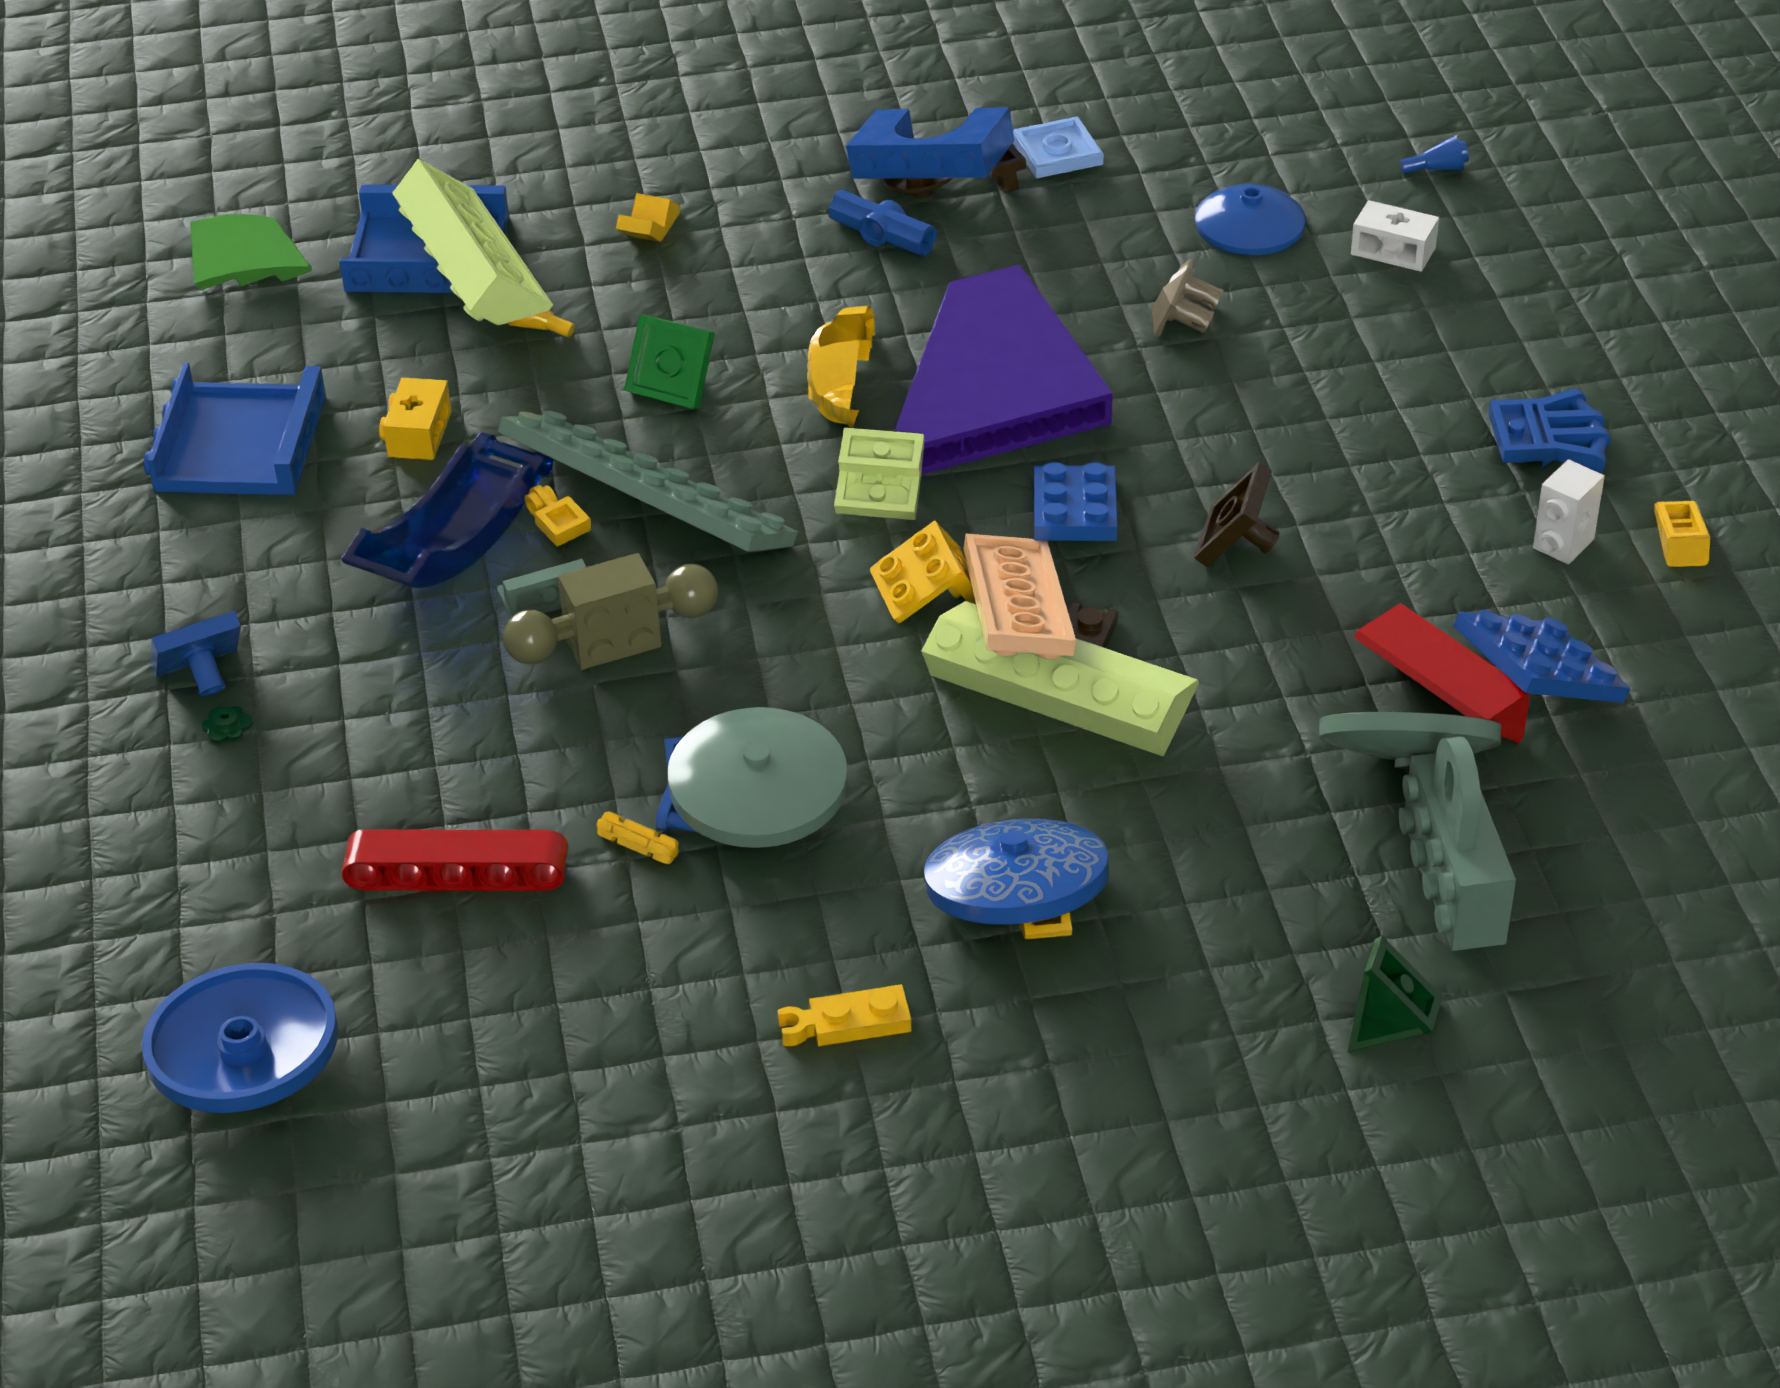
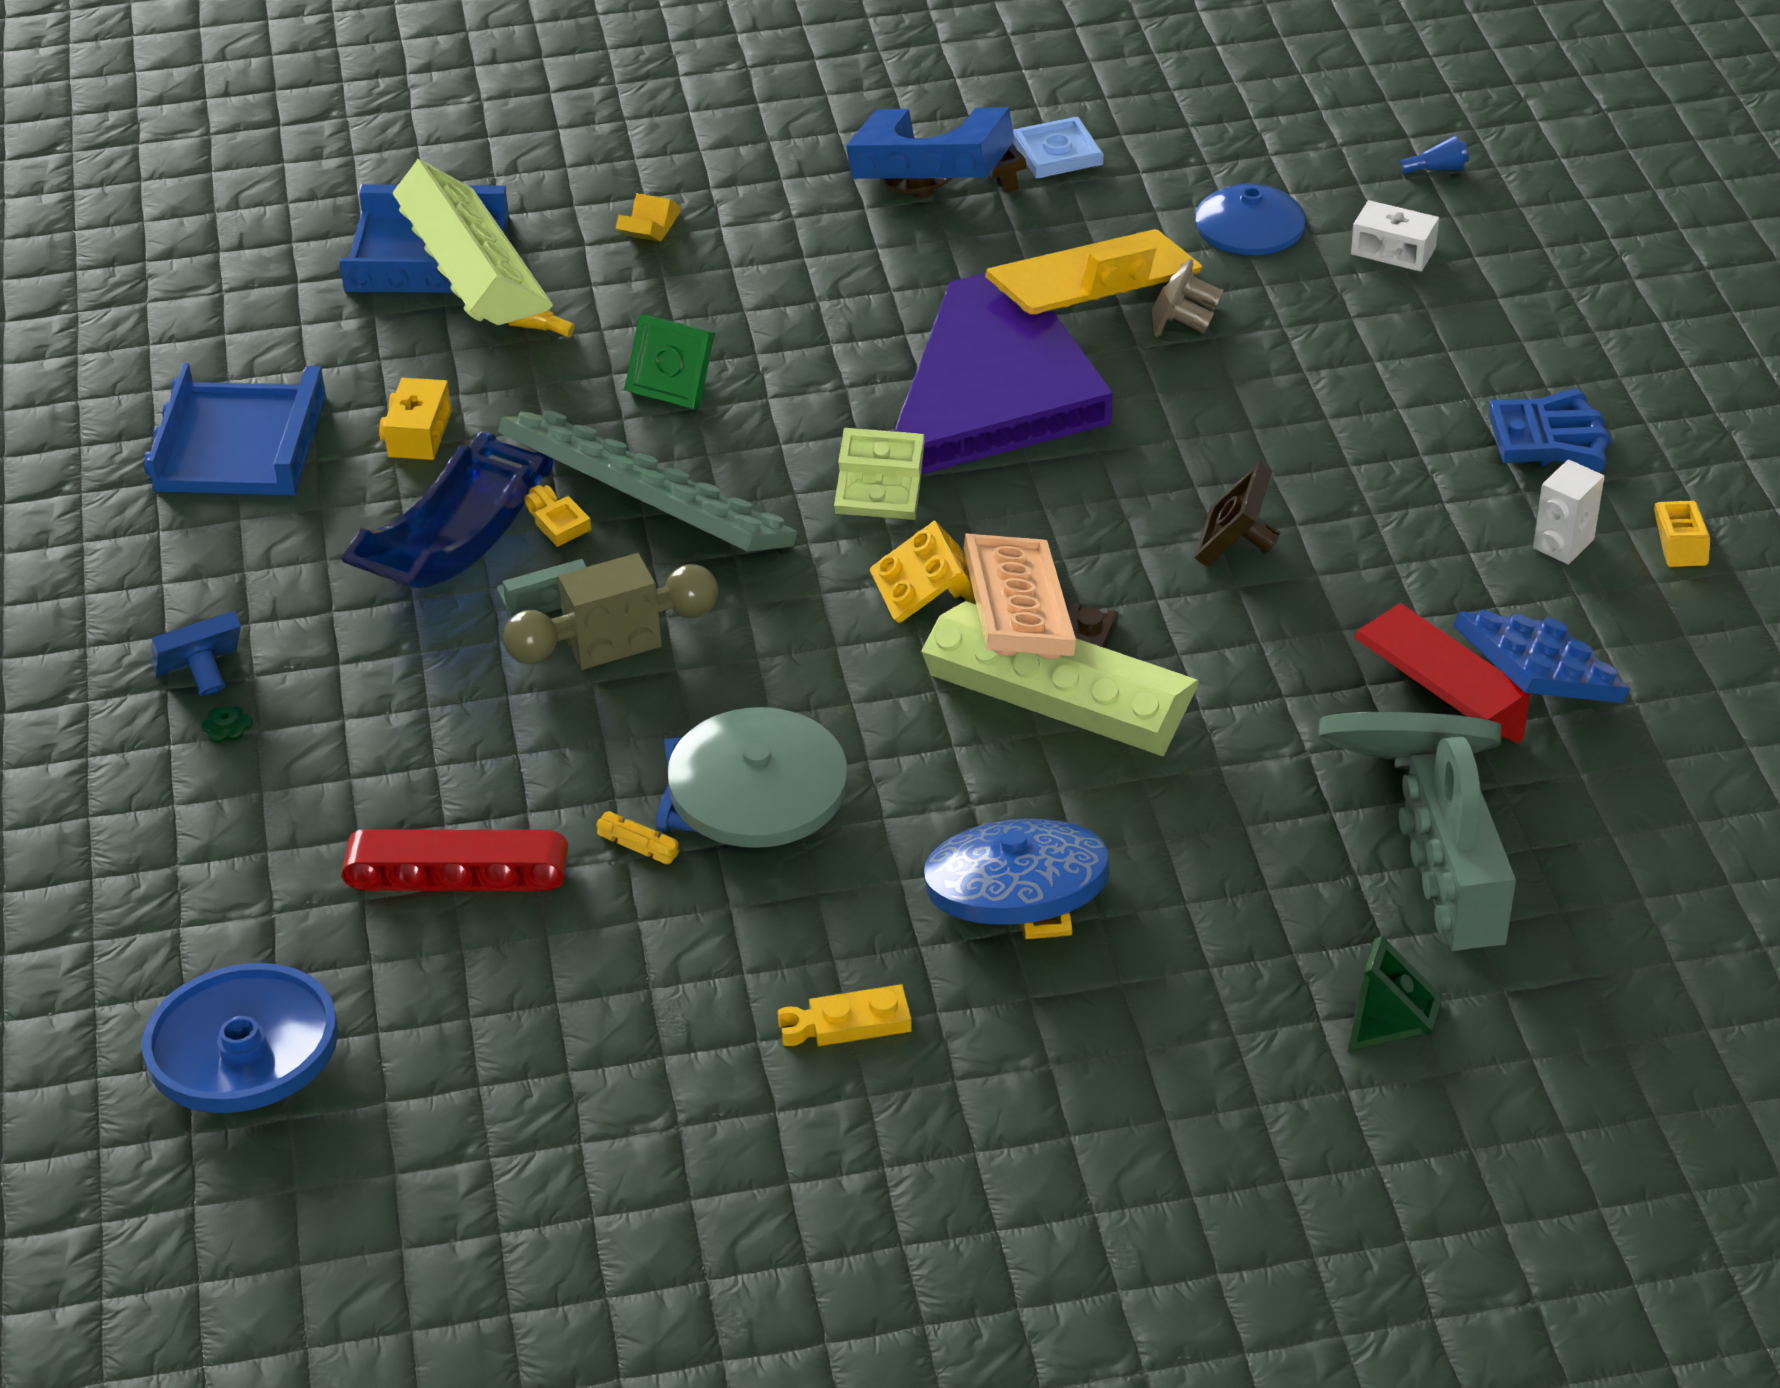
bright green slope [190,214,312,290] -> none
yellow animal [807,306,875,427] -> none
blue piece [829,189,937,257] -> none
blue plate [1034,462,1117,541] -> none
none -> yellow bracket [985,229,1202,315]

